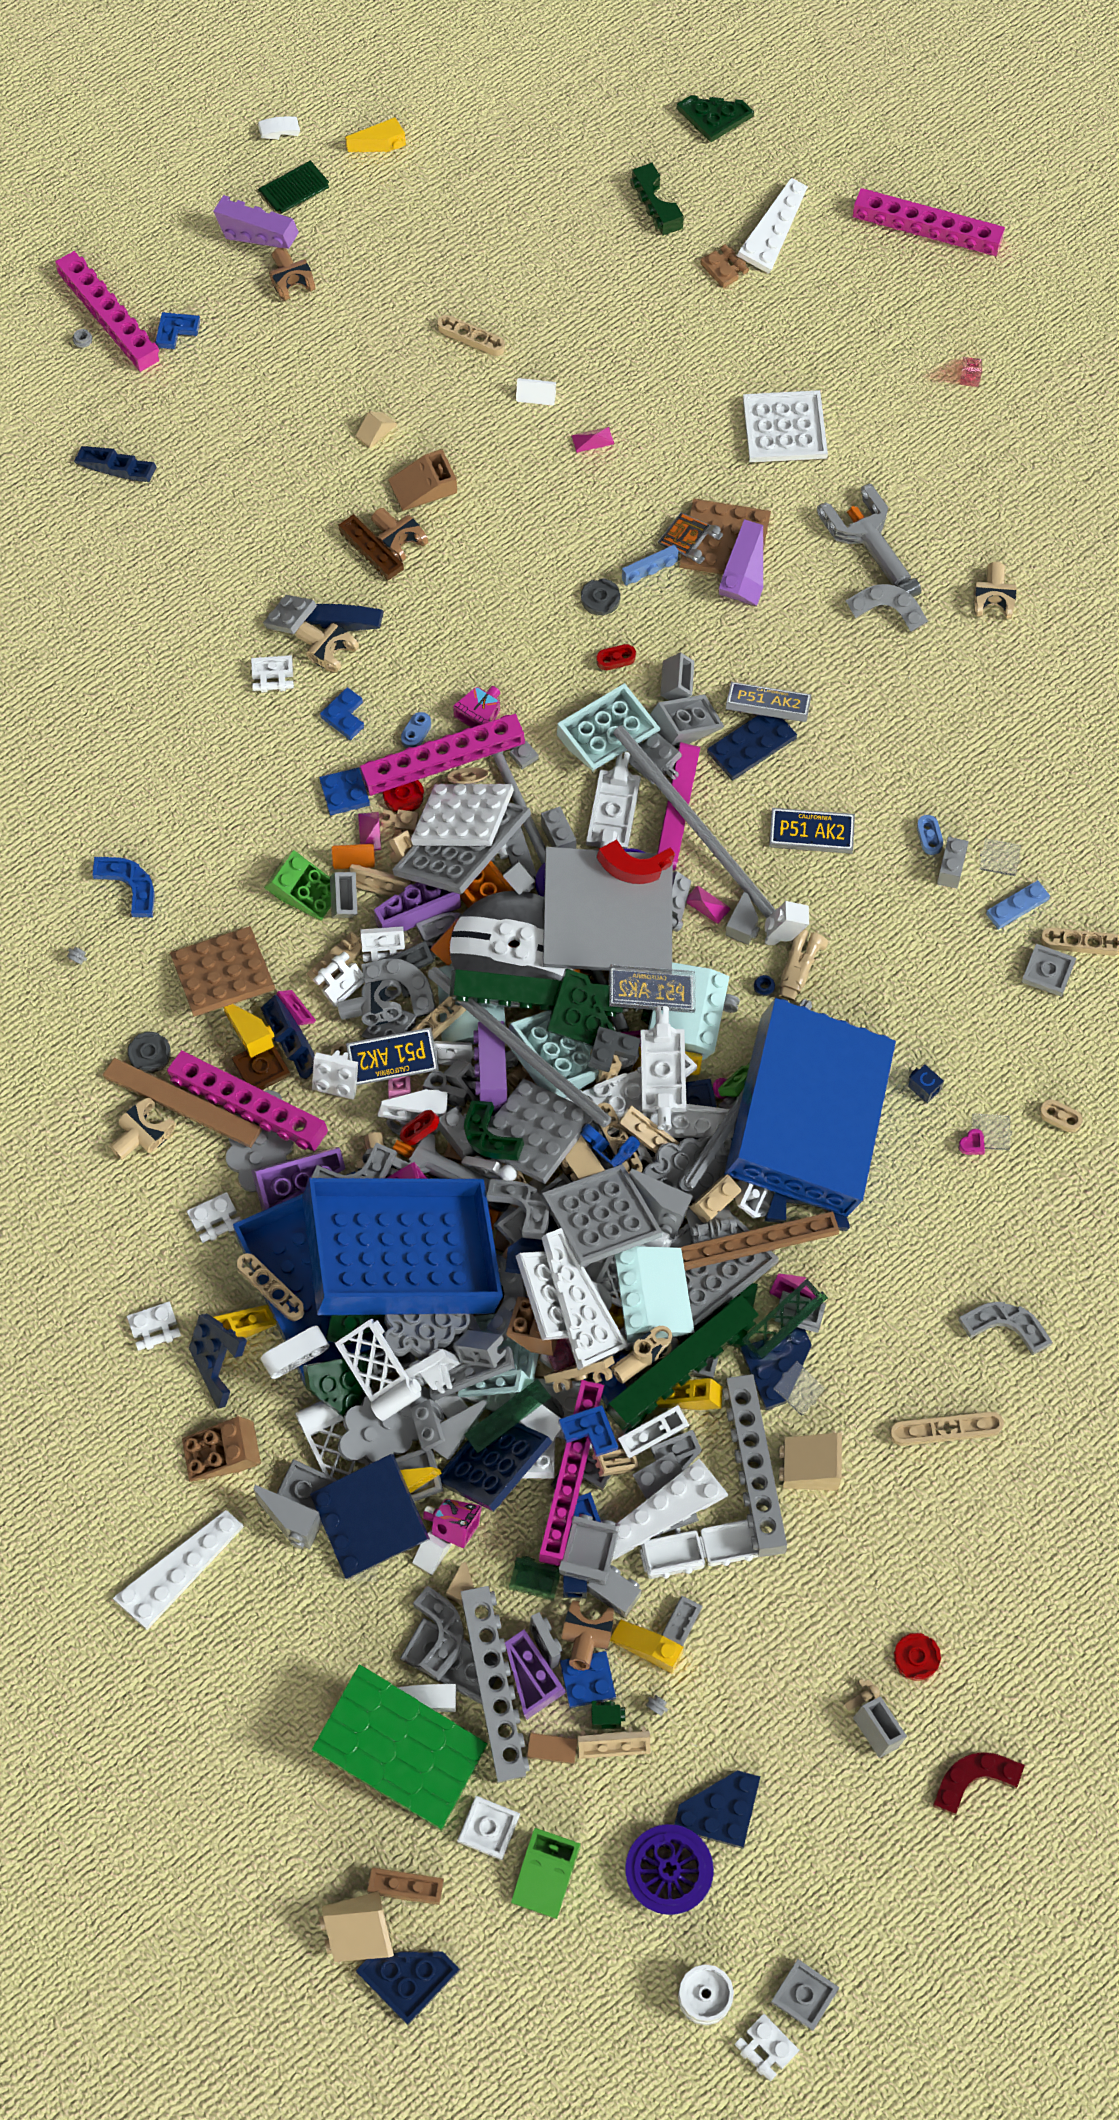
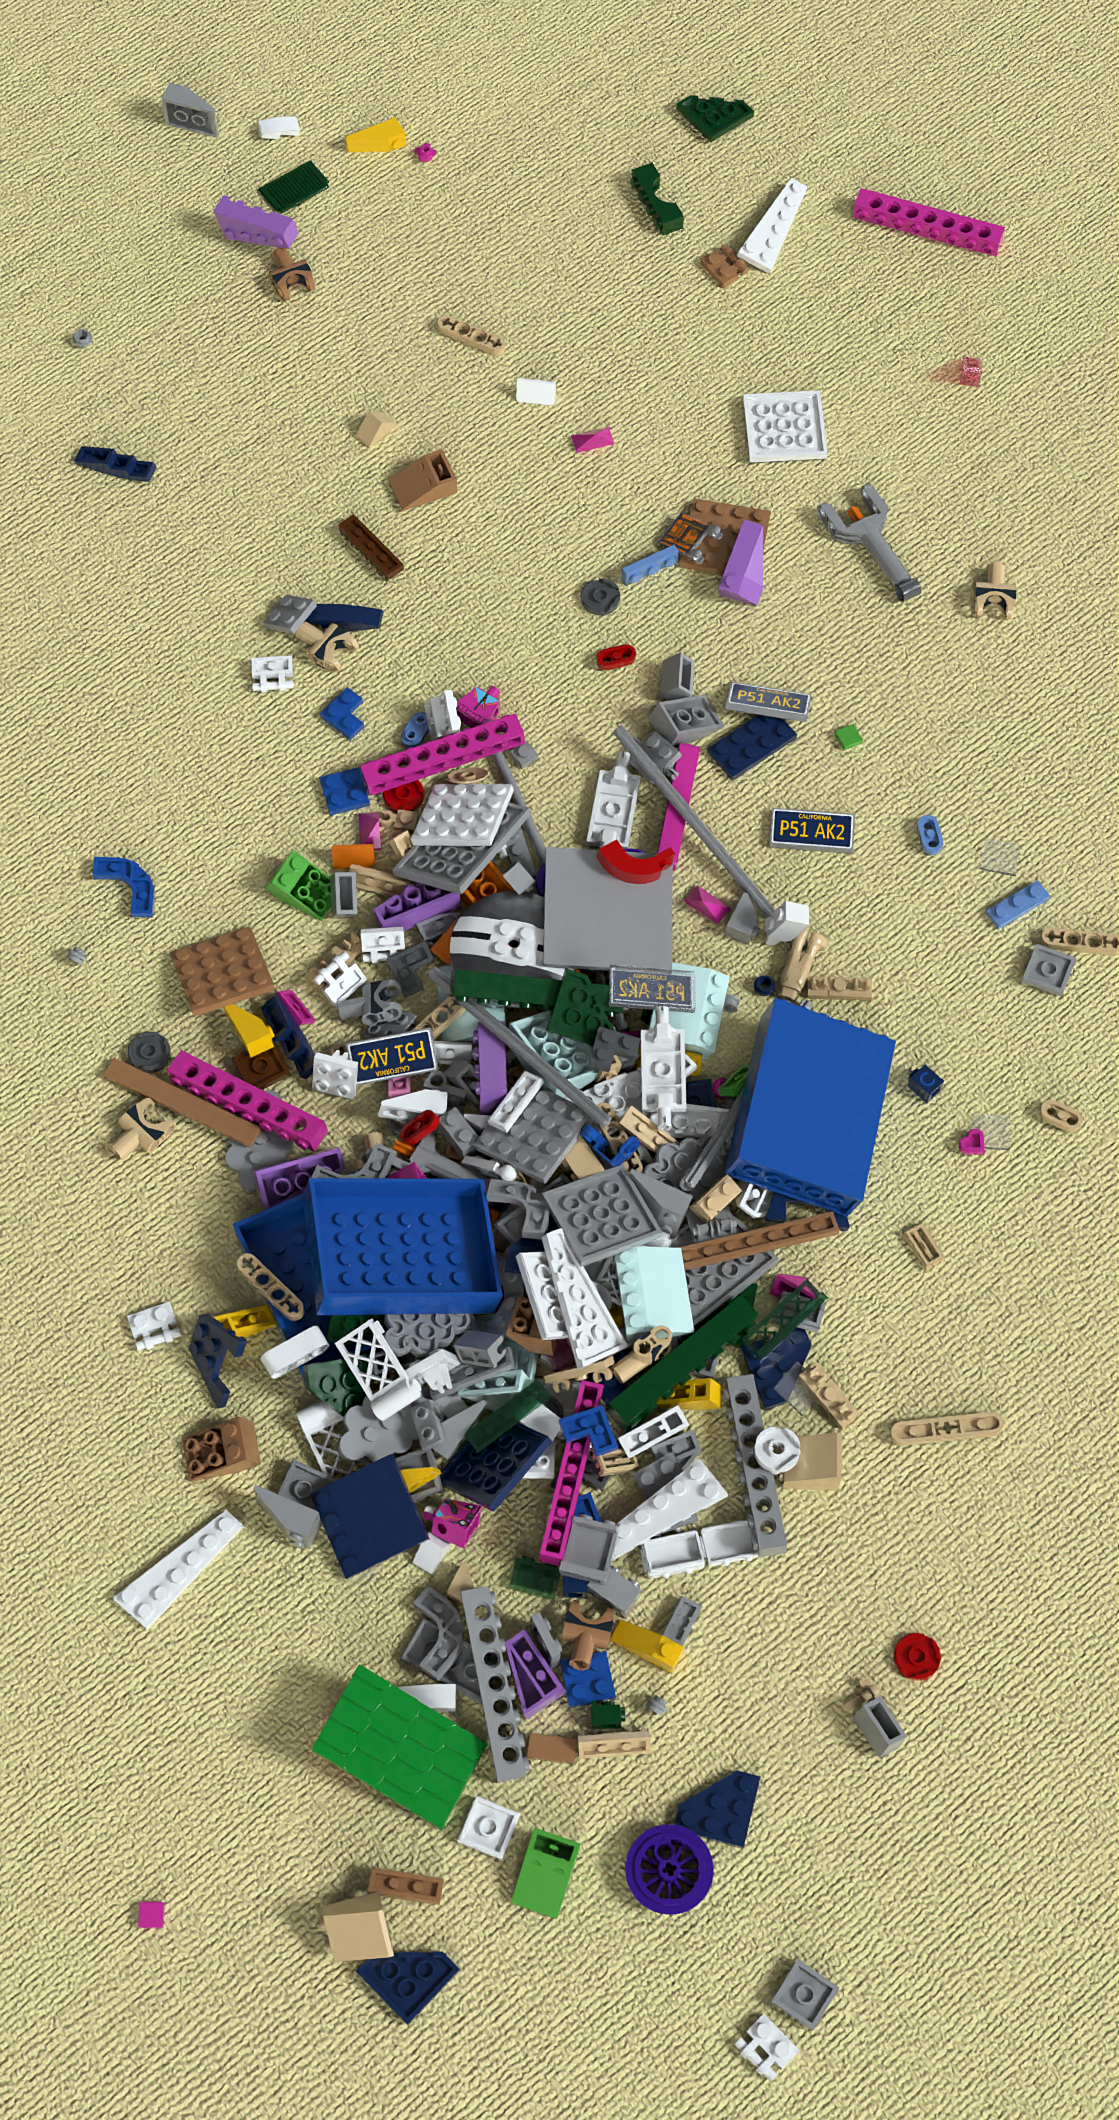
dark pink brick [55,251,159,372] -> none
blue plate [155,312,200,349] -> none
white plate [187,1192,241,1243] -> none
light grey plate [361,959,436,1018] -> none
medium nougat connector [371,508,428,562] -> none
dark green plate [464,1101,524,1161] -> none
light grey brick [541,806,576,849] -> none
light aqua slope [557,683,660,771] -> none
light grey plate [672,871,691,932] -> none
white wheel [678,1964,734,2026] -> none
light grey plate [846,584,928,632] -> none
dark red plate [933,1752,1025,1816] -> none
light grey brick [937,837,969,889] -> none
light grey plate [958,1302,1053,1356] -> none
none -> dark pink tile [138,1902,165,1929]
none -> light grey slope [162,82,219,138]
none -> dark pink plate [414,143,436,162]
none -> white brick [424,690,461,741]
none -> white tile [488,1071,544,1133]
none -> white plate [754,1427,800,1474]
none -> tan plate [798,1361,860,1429]
none -> tan plate [807,976,872,1001]
none -> bright green tile [835,724,863,750]
none -> tan tile [903,1222,946,1271]

